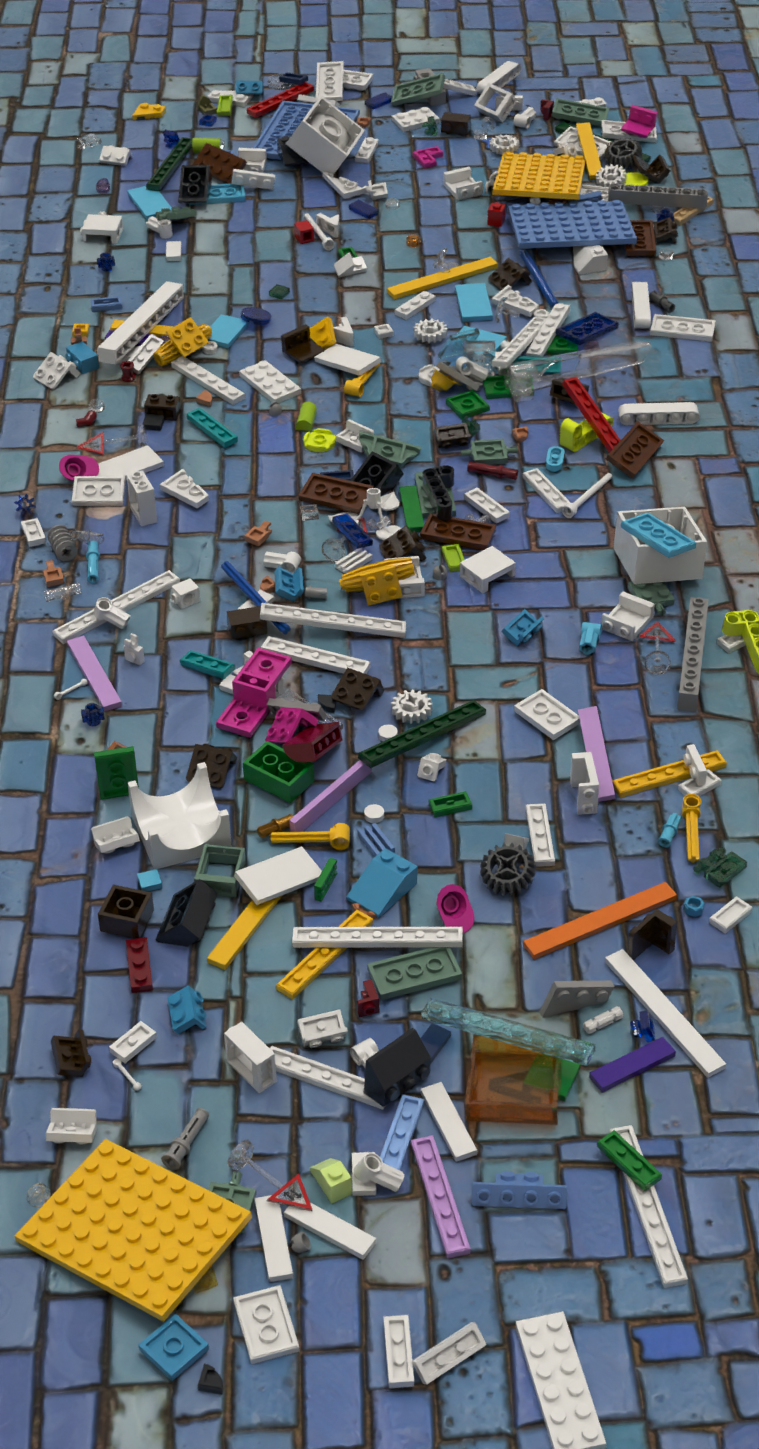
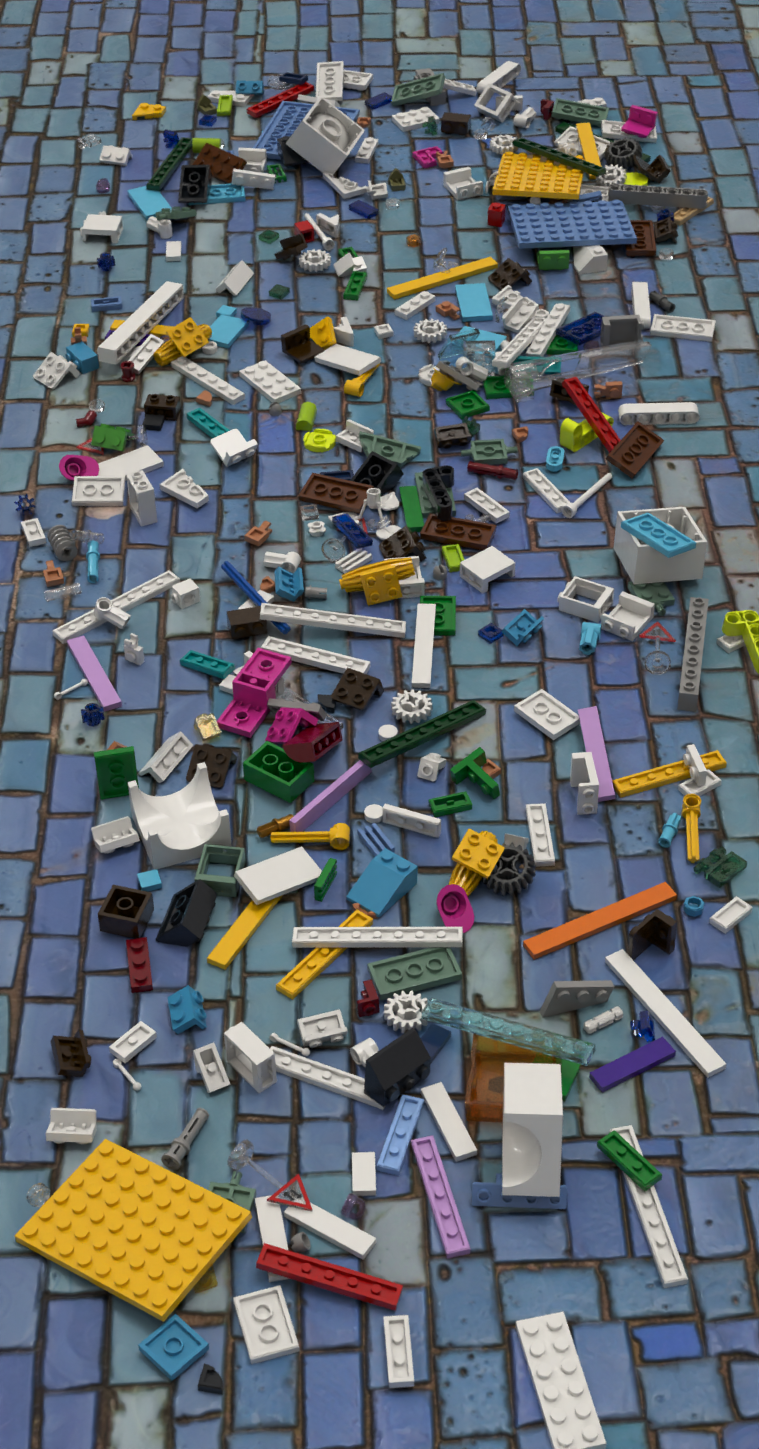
yellowish green slope [310,1158,352,1204] -> none
white piece [354,1153,404,1192] -> none
white plate [412,1322,487,1384] -> none
blue axle [520,249,558,308] -> none
none -> bright green bracket [91,424,135,451]
none -> white panel [138,731,193,783]
none -> clear yellow bracket [193,713,221,741]
none -> white slope [193,1042,230,1093]
none -> white bracket [210,429,257,467]
none -> white panel [215,260,254,296]
none -> medium azure tile [216,305,237,317]
none -> red plate [256,1243,403,1311]
none -> clear green tile [259,229,279,244]
none -> green tile [267,164,287,183]
none -> white hinge [269,1033,310,1056]
none -> dark brown bracket [274,233,308,260]
none -> white gear [299,249,331,272]
none -> white plate [308,521,326,537]
none -> clear purple tile [341,1193,366,1220]
none -> green tile [343,271,367,301]
none -> white tile [382,804,441,838]
none -> white gear [384,991,431,1034]
none -> olive tile [388,168,406,191]
none -> white tile [412,604,436,688]
none -> green tile [420,596,456,636]
none -> nougat plate [435,301,460,320]
none -> nougat plate [436,151,454,169]
none -> yellow plate [448,828,505,896]
none -> green bracket [450,747,500,799]
none -> clear blue tile [478,623,504,644]
none -> nougat tile [482,759,501,779]
none -> white bracket [502,298,536,334]
none -> white piece [502,1063,563,1197]
none -> dark green tile [512,138,607,177]
none -> bright green bracket [537,250,569,270]
none -> white window [557,576,614,623]
none -> nougat plate [594,381,623,399]
none -> light grey panel [600,315,644,352]

